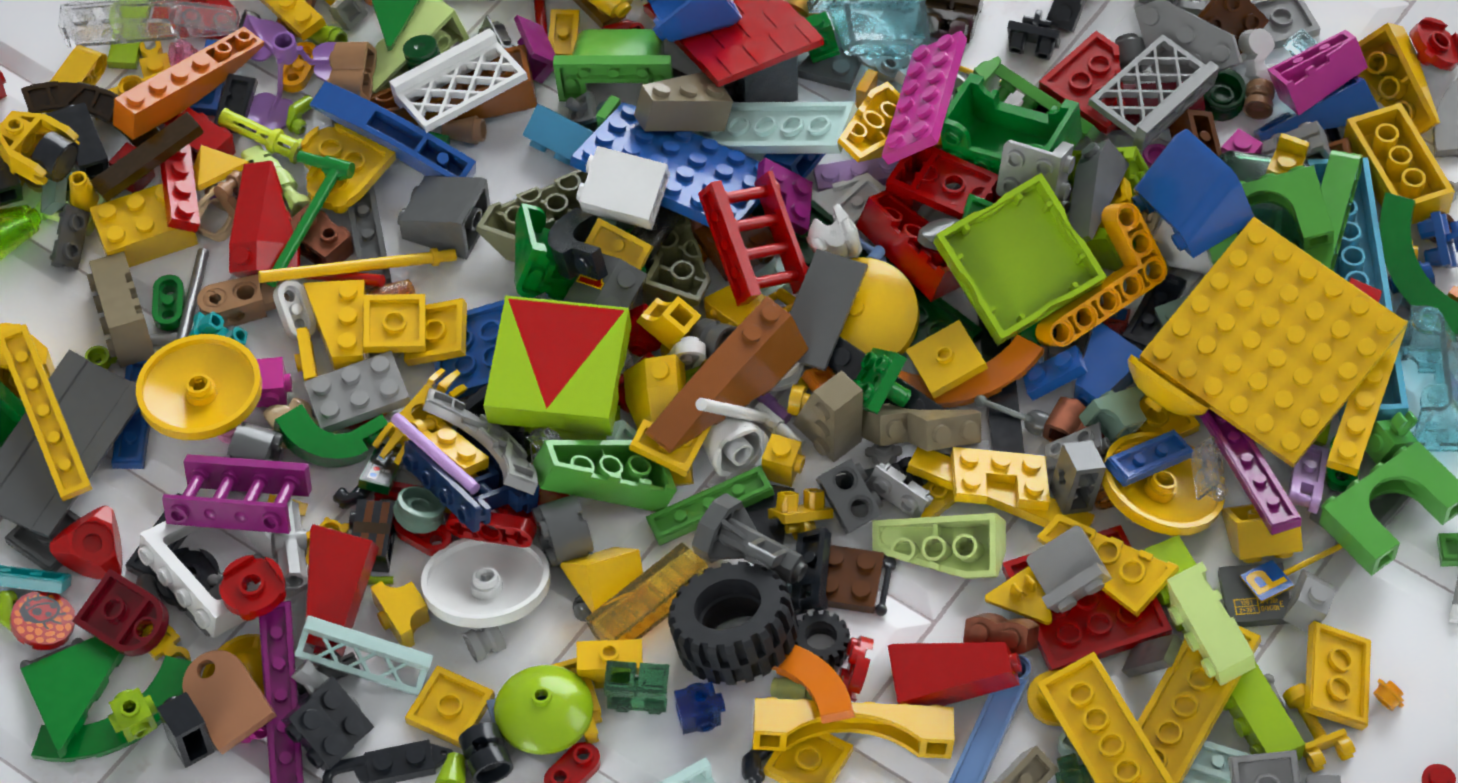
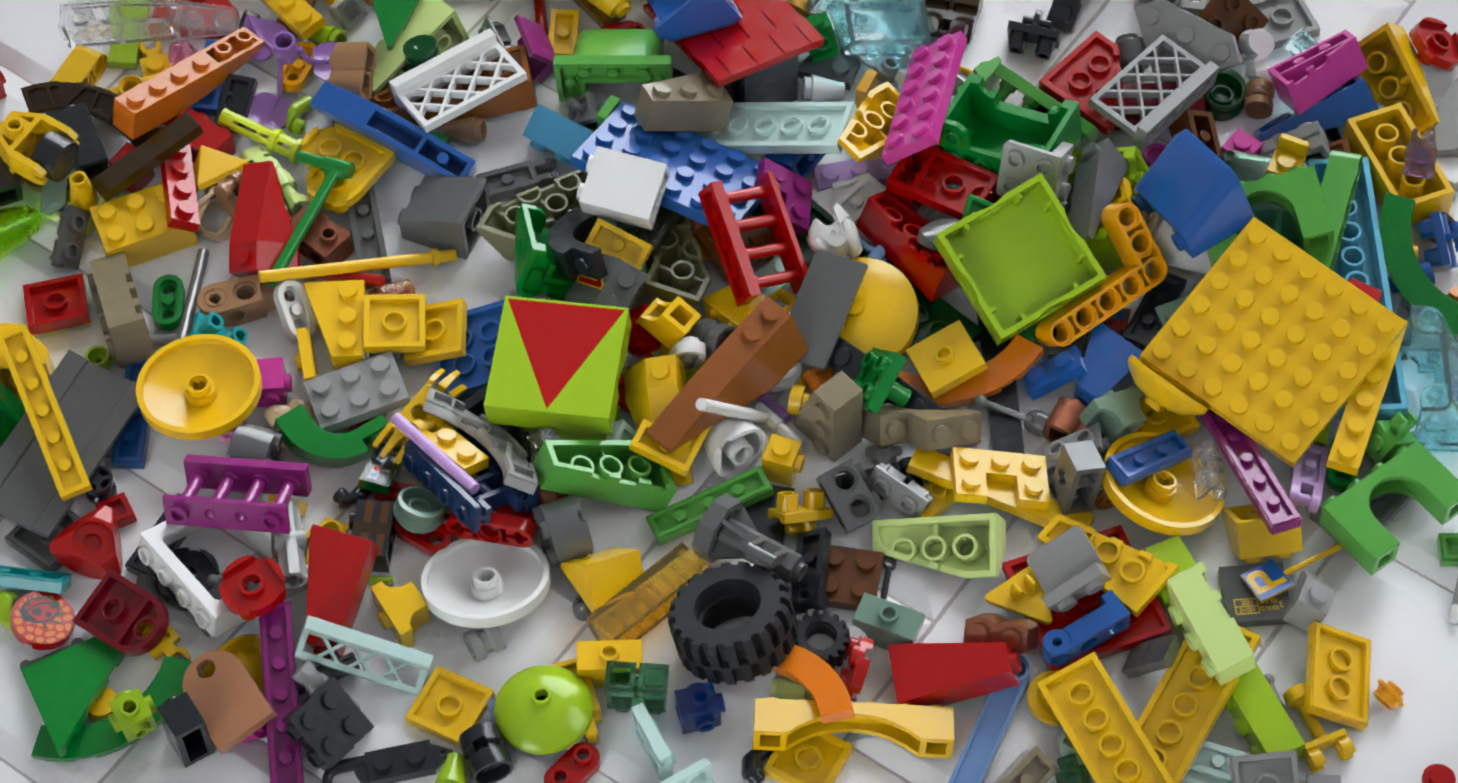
none -> red plate [22,273,91,335]
none -> black wheel [85,466,117,505]
none -> yellow tile [88,687,117,721]
none -> red tile [95,492,137,529]
none -> dark grey hinge [475,157,561,203]
none -> light aqua plate [631,702,676,781]
none -> white cone [801,74,845,102]
none -> sand green brick [852,592,925,650]
none -> blue leg [1042,590,1130,666]
none -> plate [1402,128,1437,179]

